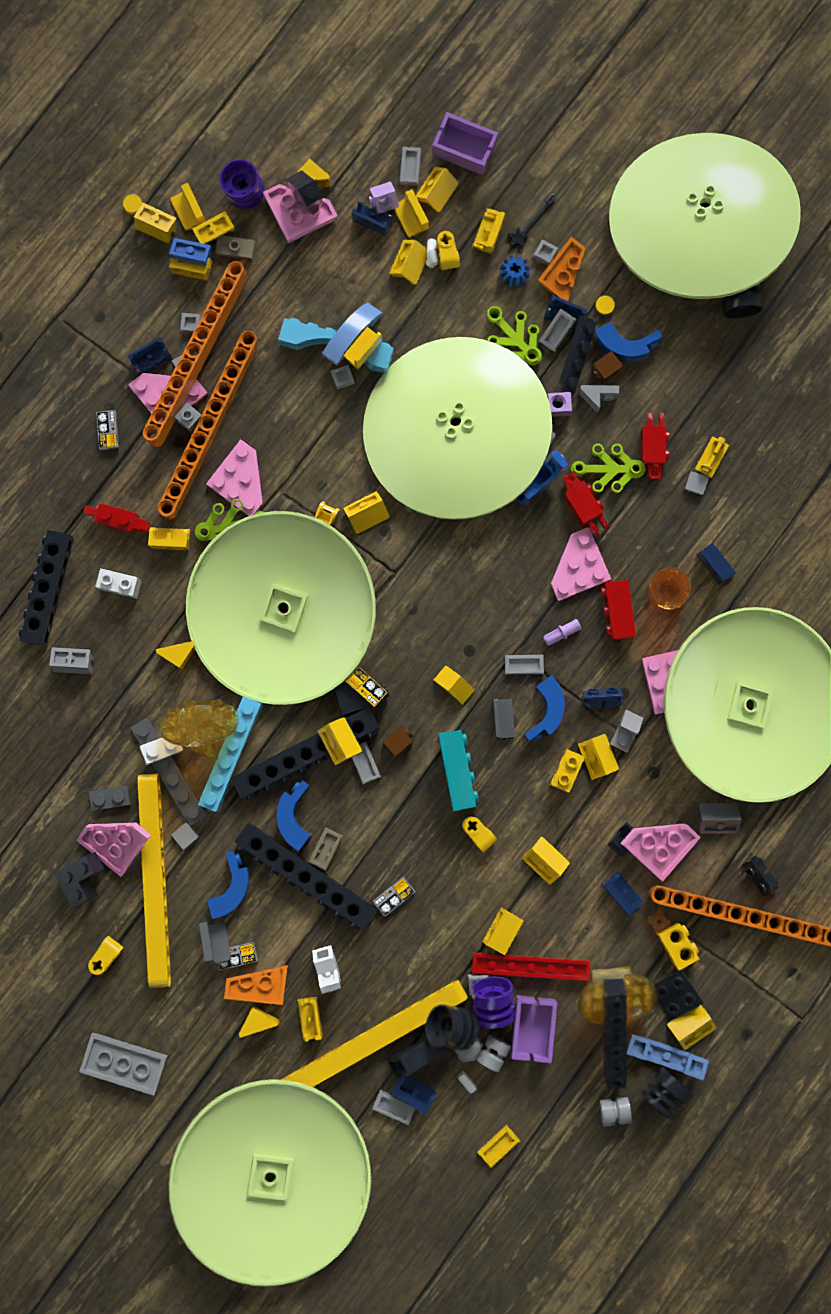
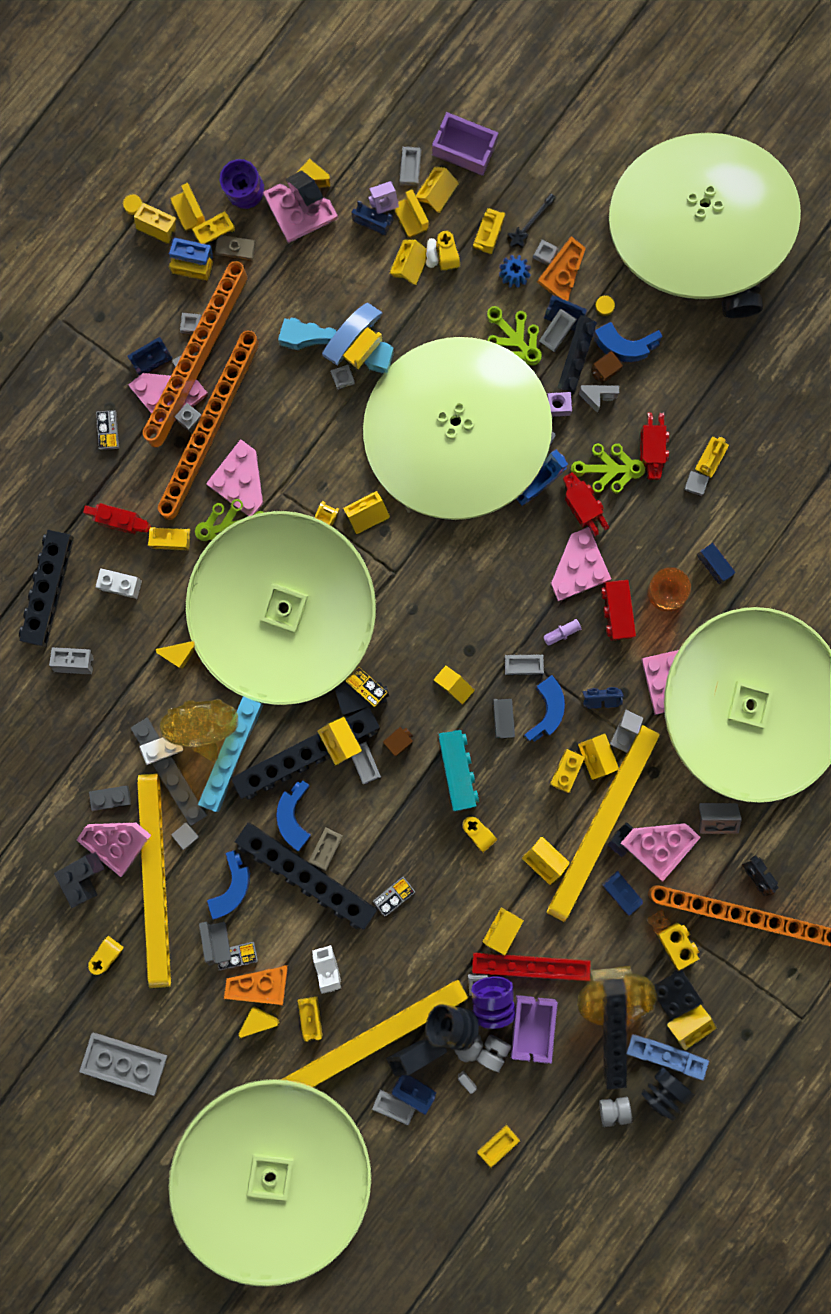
none -> yellow beam [547,725,660,922]

